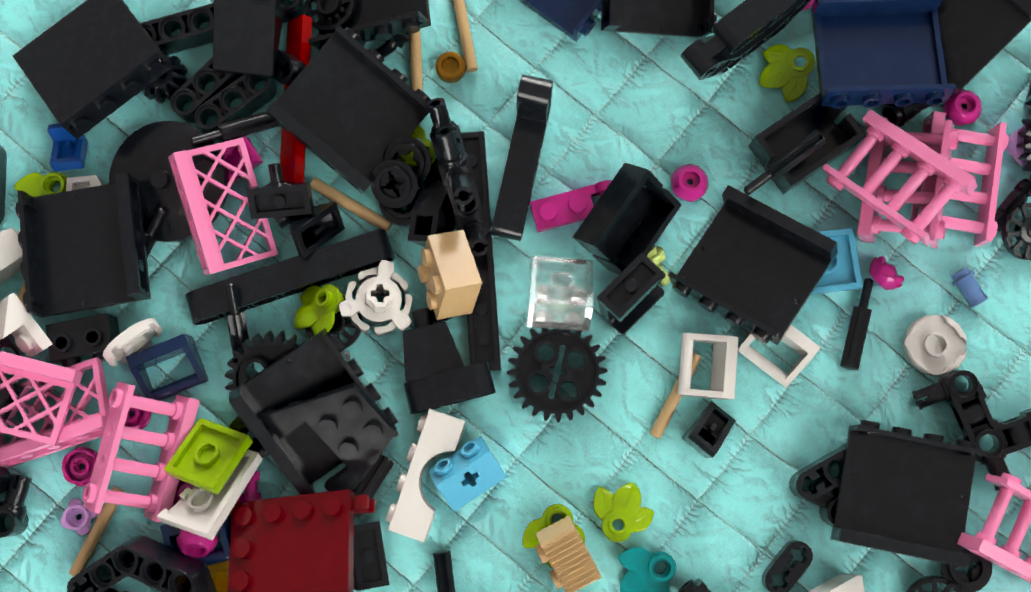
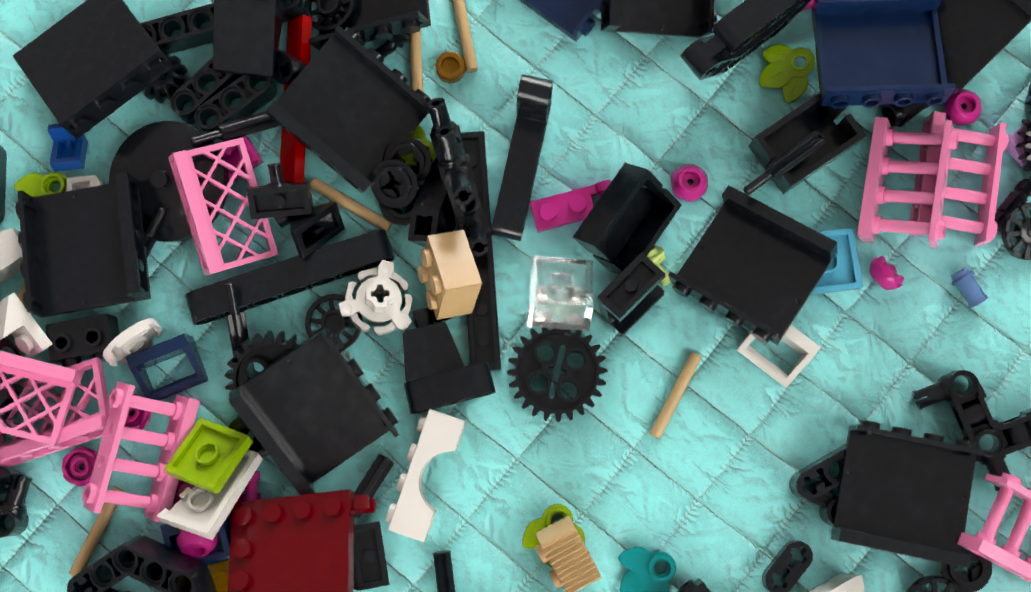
lavender plate [61,499,98,535] -> none
black wing [261,382,397,492] -> none
lime plate [294,284,344,335] -> none
medium azure brick [428,436,507,512] -> none
lime plate [593,482,654,542] -> none
white tile [677,333,739,400] -> none
black slope [682,401,736,458] -> none
bright pink fence [822,109,977,246] -> none
black axle [840,278,874,370] -> none
white tile [903,315,967,376] -> none

